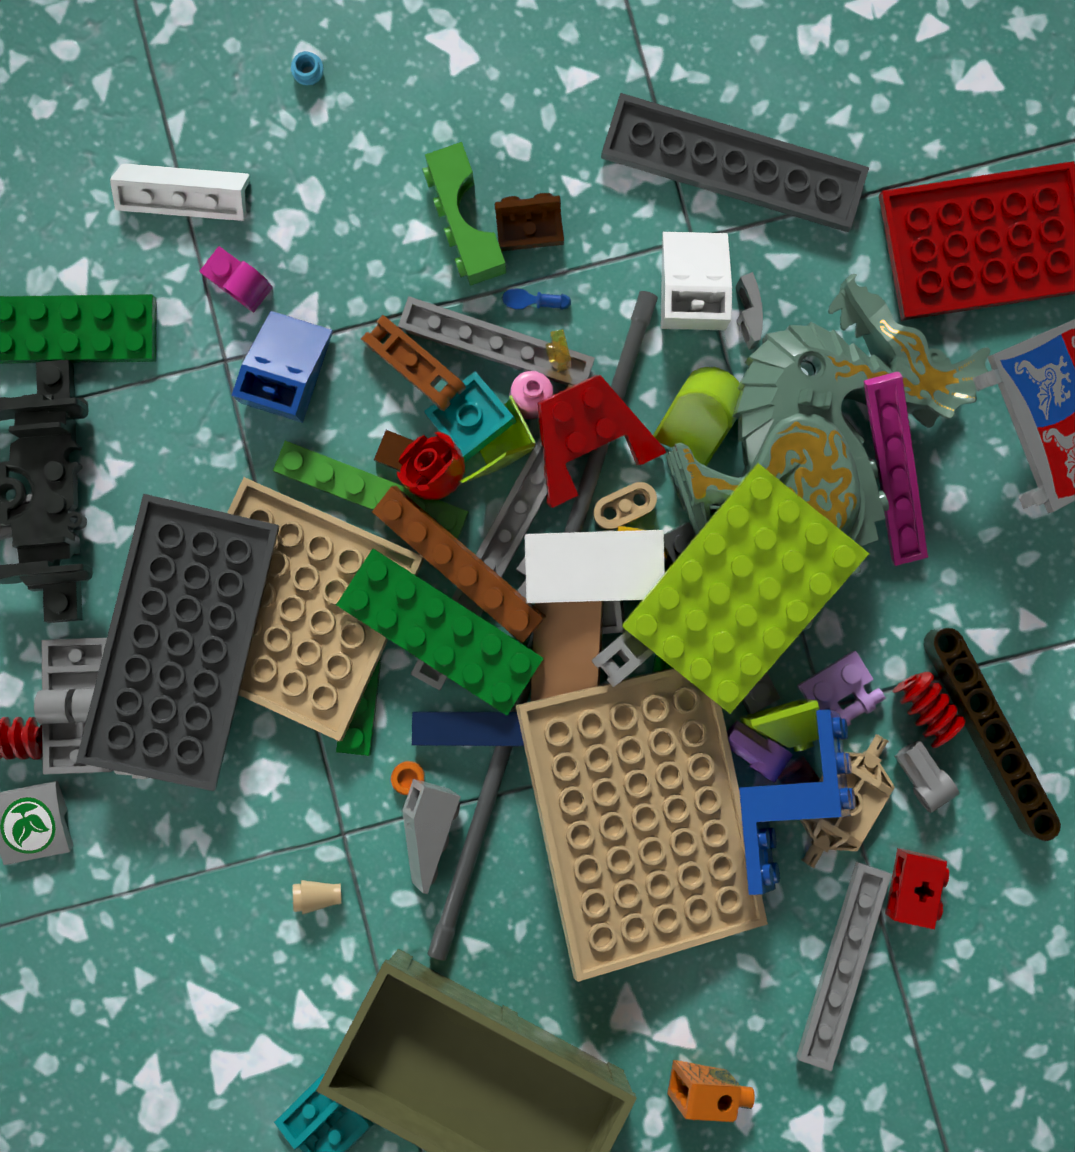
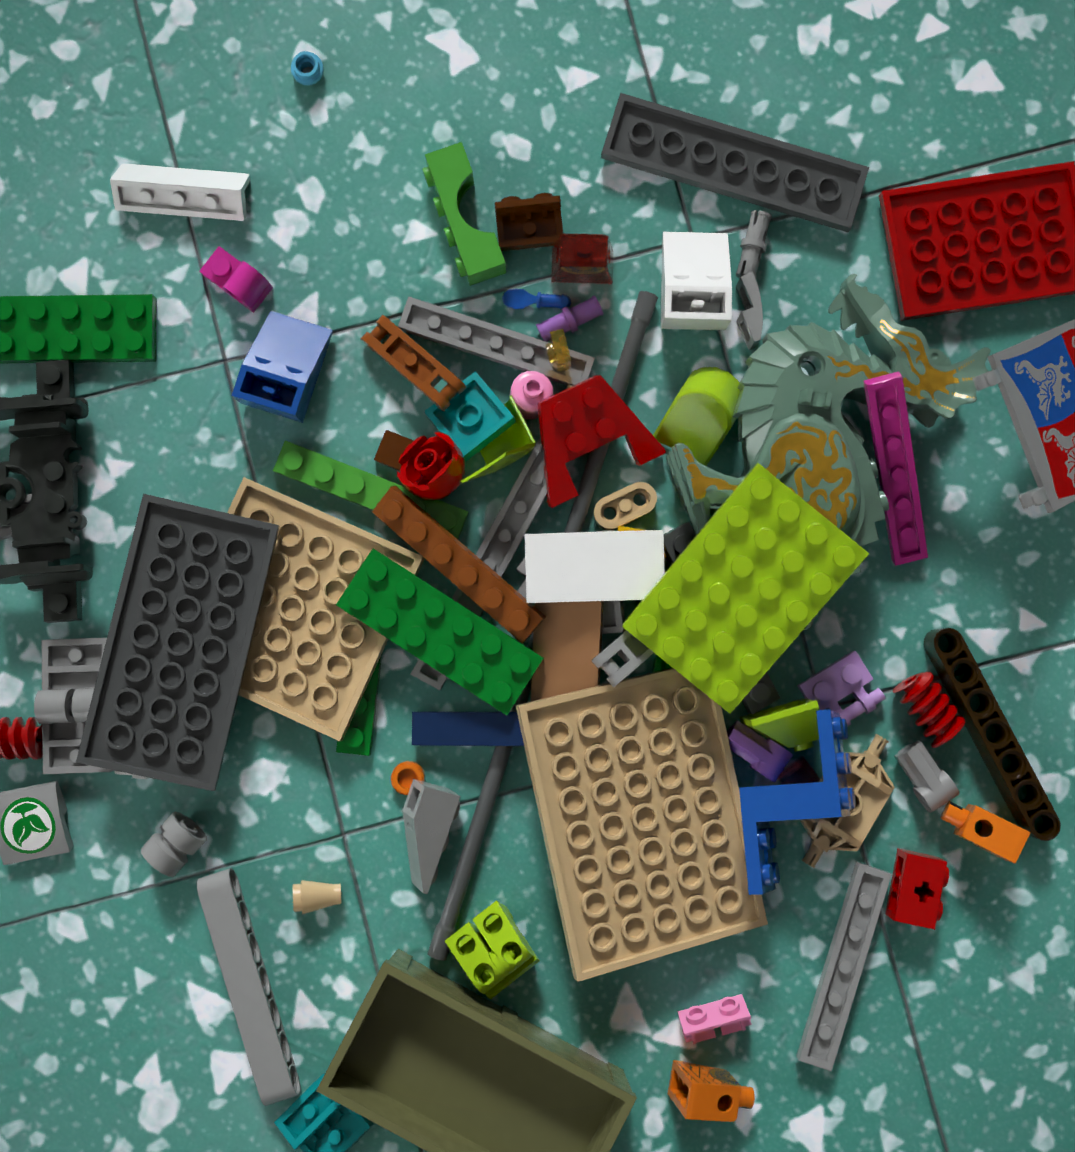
none -> light grey wheel [141,811,207,877]
none -> light grey beam [197,868,300,1106]
none -> lime hips [445,900,540,999]
none -> medium lavender pin [536,295,604,342]
none -> clear red torso [551,233,613,284]
none -> bright pink hinge [677,994,751,1045]
none -> light grey pin [736,210,772,279]
none -> orange torso [941,801,1031,864]

